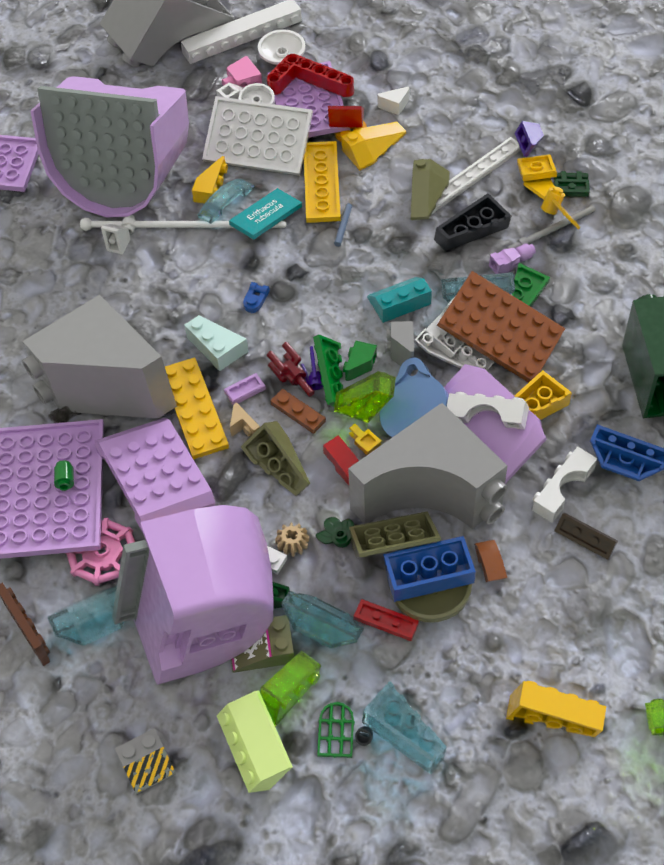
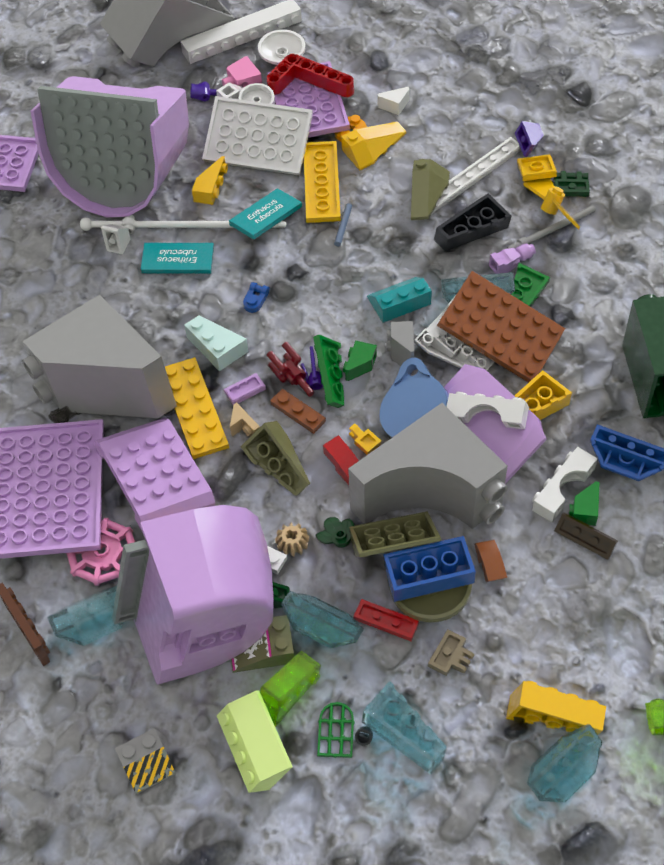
green brick [54,460,74,491] -> none
clear light blue slope [198,179,255,224] -> none
red slope [328,106,364,128] -> none
clear neon green wedge [334,371,396,423] -> none
none -> teal tile [141,243,214,274]
none -> dark purple piece [190,82,217,102]
none -> dark tan hinge [428,629,474,676]
none -> clear light blue wedge [527,724,602,802]
none -> green slope [568,482,600,526]

